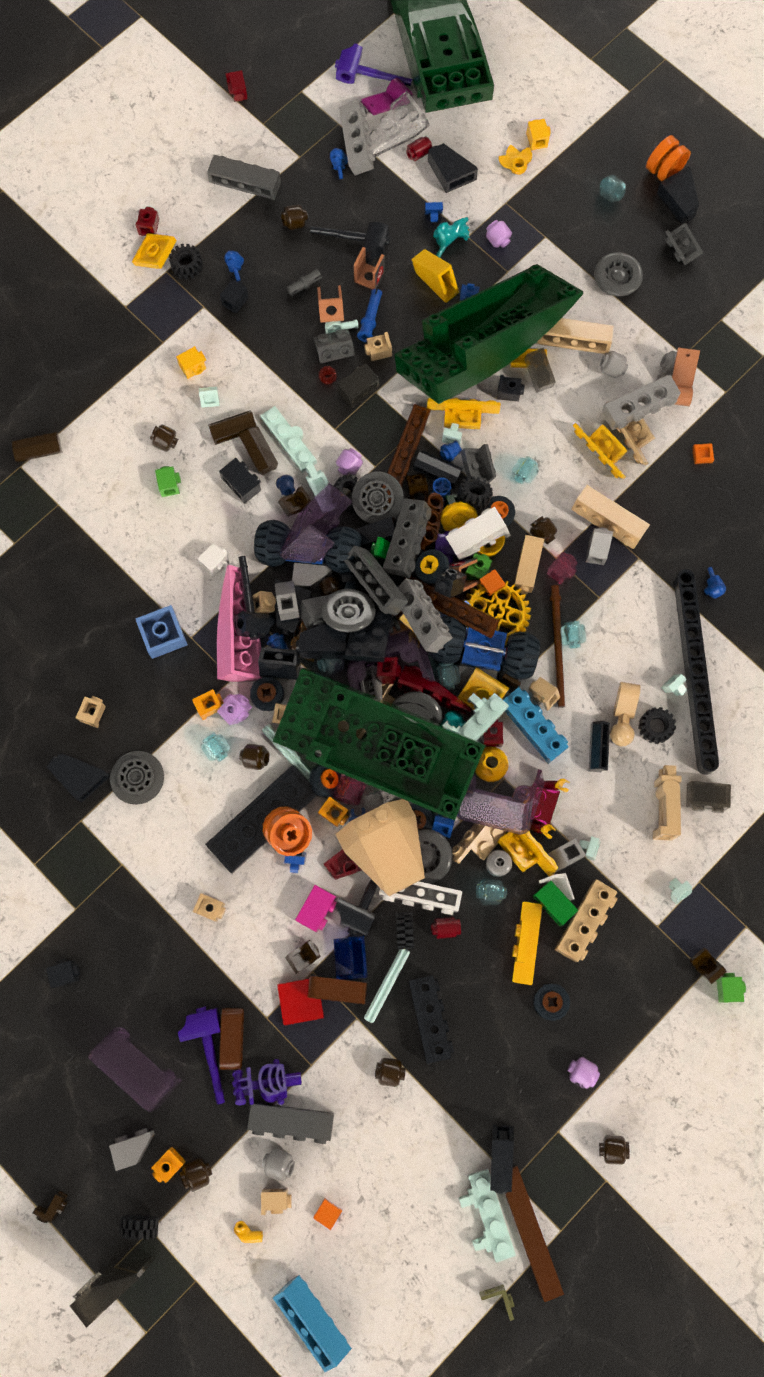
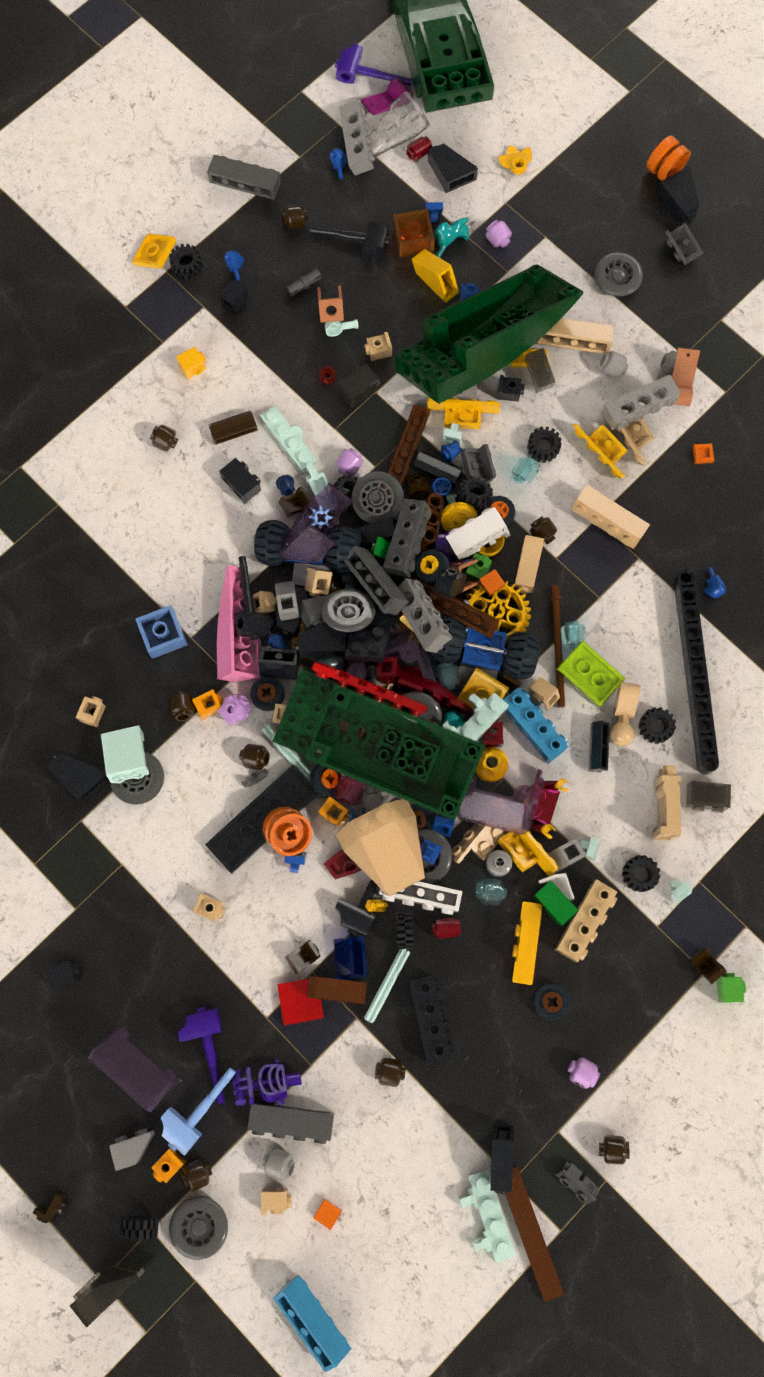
dark brown piece [12,432,63,462] -> none
dark red brick [135,207,159,236] -> none
bright green brick [155,466,181,497] -> none
white brick [198,543,229,577] -> none
light aqua tile [199,387,220,408] -> none
clear light blue head [201,732,230,762] -> none
reddish brown beam [220,1008,244,1070] -> none
dark red brick [225,70,248,102] -> none
yellow arm [234,1221,263,1243] -> none
dark brown piece [239,426,278,475] -> none
dark pink hinge [295,885,337,933] -> none
dark grey bracket [313,329,355,363] -> none
nougat piece [354,247,385,289] -> none
blue pin [357,289,383,342] -> none
olive bracket [479,1285,515,1321] -> none
yellow brick [526,119,551,150] -> none
clear pink brick [547,551,578,585] -> none
light grey slope [586,527,613,565] -> none
clear light blue head [599,175,626,202] -> none
light aqua tile [661,674,687,696] -> none
none -> light aqua panel [101,725,149,783]
none -> light blue piece [161,1067,236,1156]
none -> dark brown head [168,691,195,721]
none -> dark grey wheel [169,1196,228,1260]
none -> dark grey piece [242,769,268,787]
none -> tan brick [305,567,332,597]
none -> light blue gear [308,505,332,529]
none -> red wing [311,662,428,716]
none -> yellow piece [365,900,388,912]
none -> clear orange brick [393,209,435,257]
none -> blue tile [420,838,442,865]
none -> black tyre [527,426,562,463]
none -> dark grey hinge [555,1161,600,1204]
none -> lime tile [557,640,626,707]
none -> black tyre [622,855,661,892]

